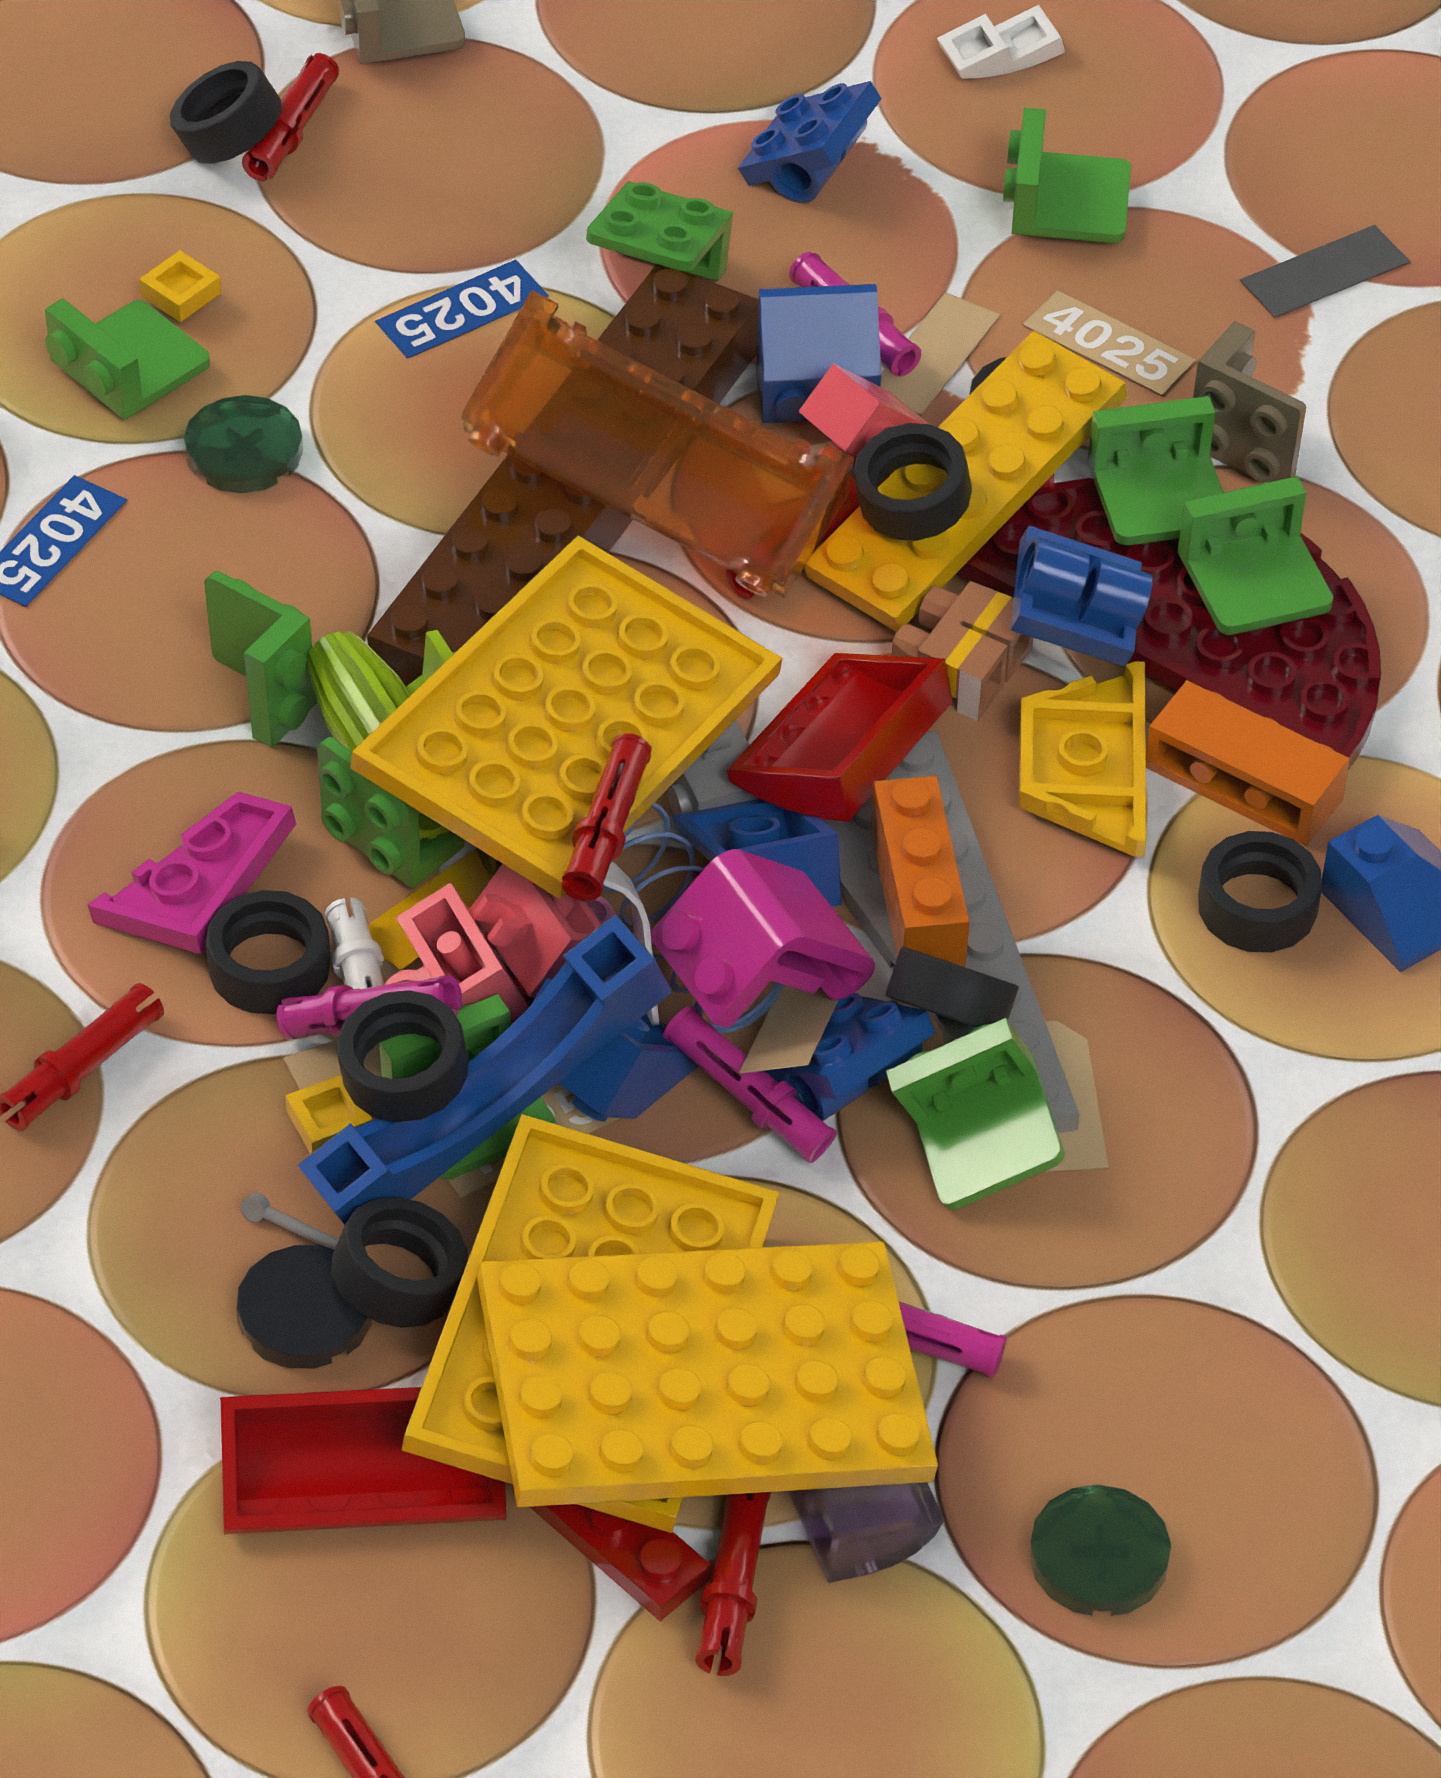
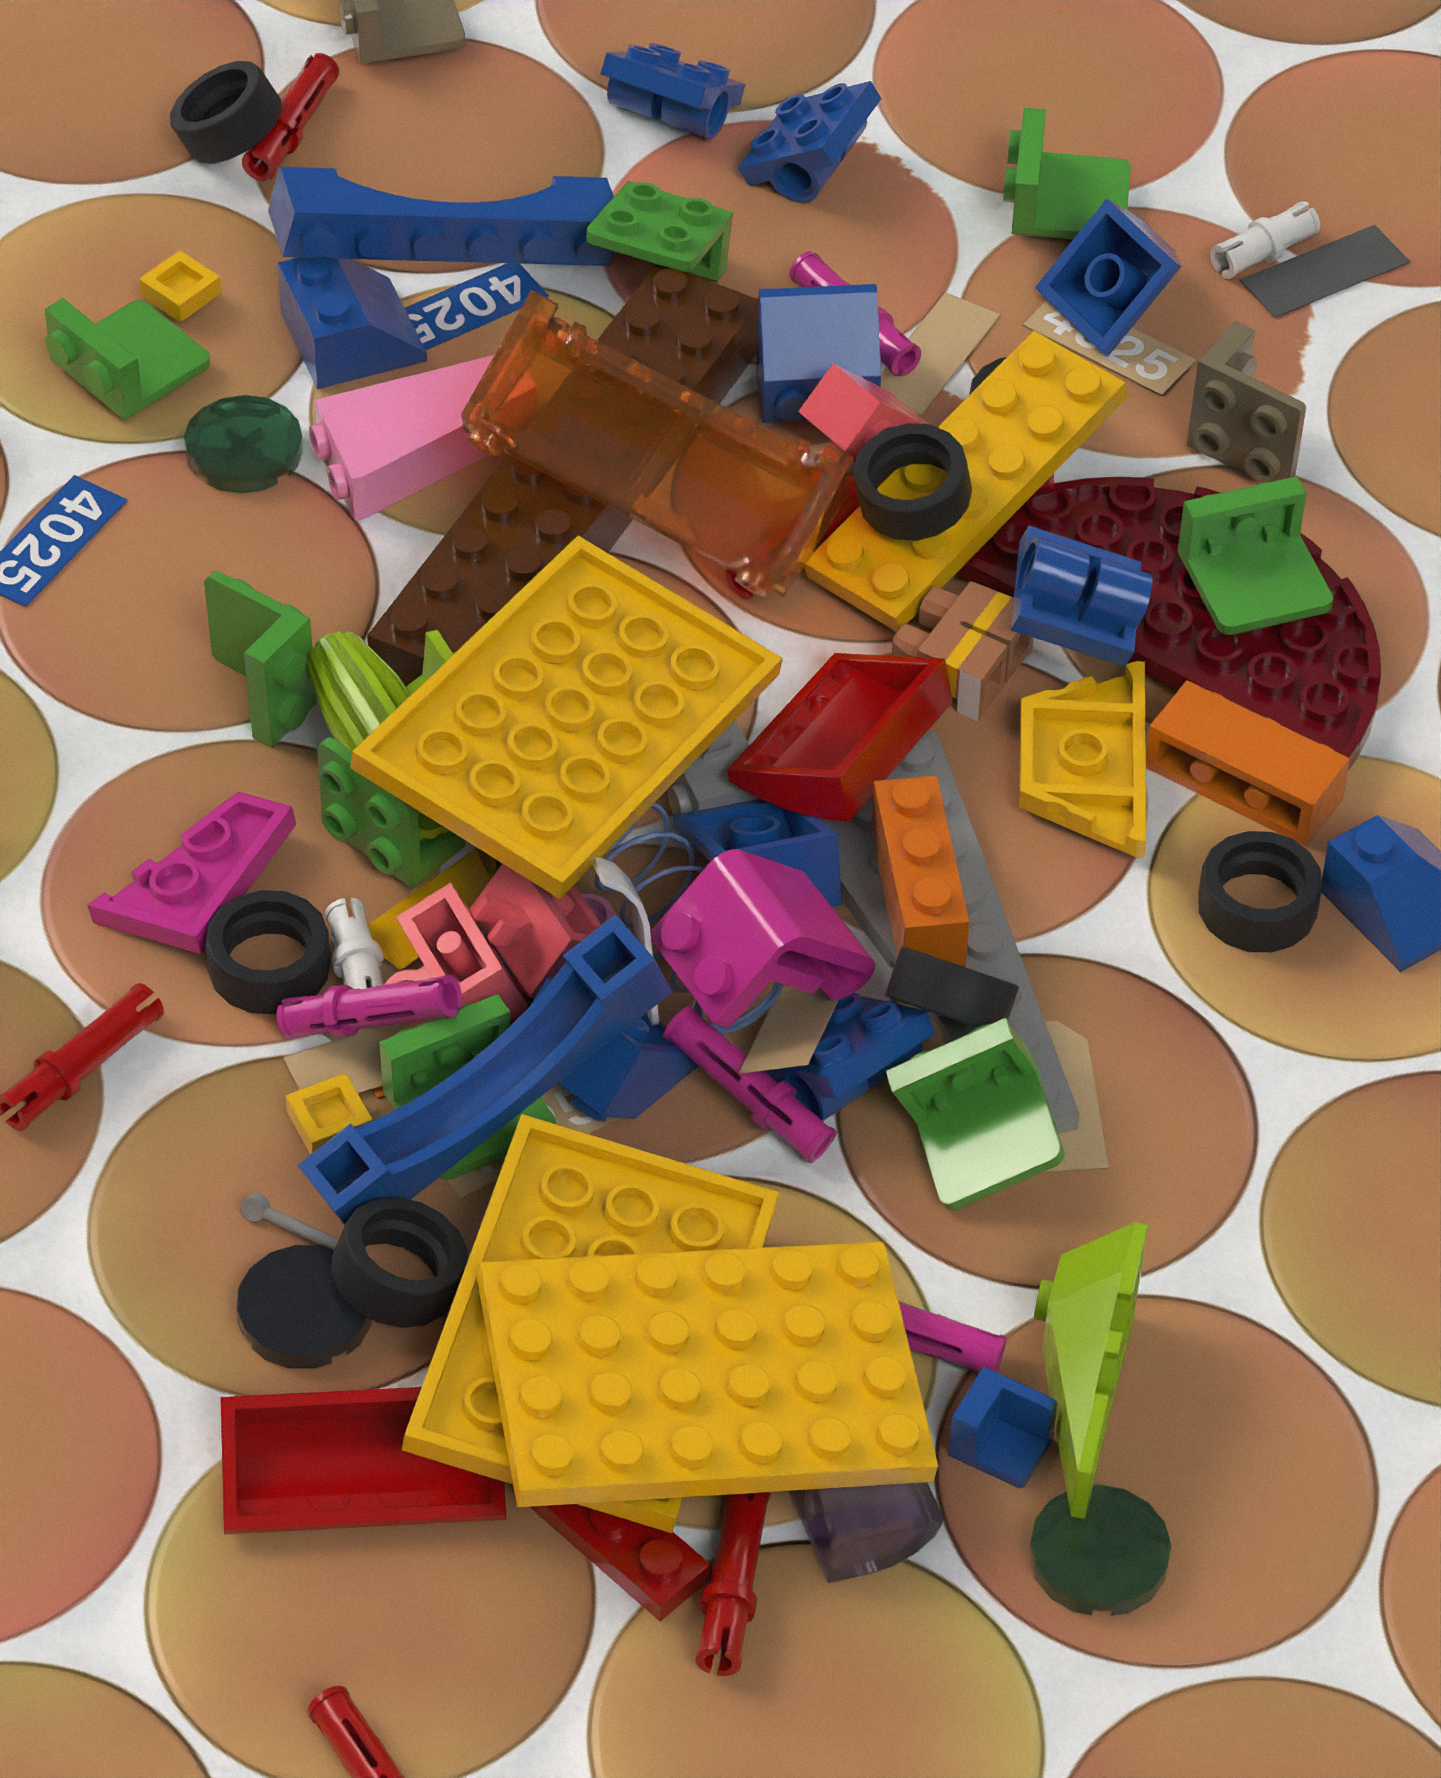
black tyre [337,990,468,1122] -> none
red pin [561,733,652,901] -> none
white slope [937,5,1065,79] -> none
bright green bracket [1088,396,1223,545] -> none
none -> blue arch [268,167,615,266]
none -> blue slope [278,256,427,389]
none -> bright pink slope [309,349,537,521]
none -> blue plate [600,43,746,139]
none -> blue panel [948,1366,1058,1488]
none -> lime wedge [1034,1222,1148,1519]
none -> blue slope [1035,198,1182,356]
none -> white pin [1210,201,1320,279]

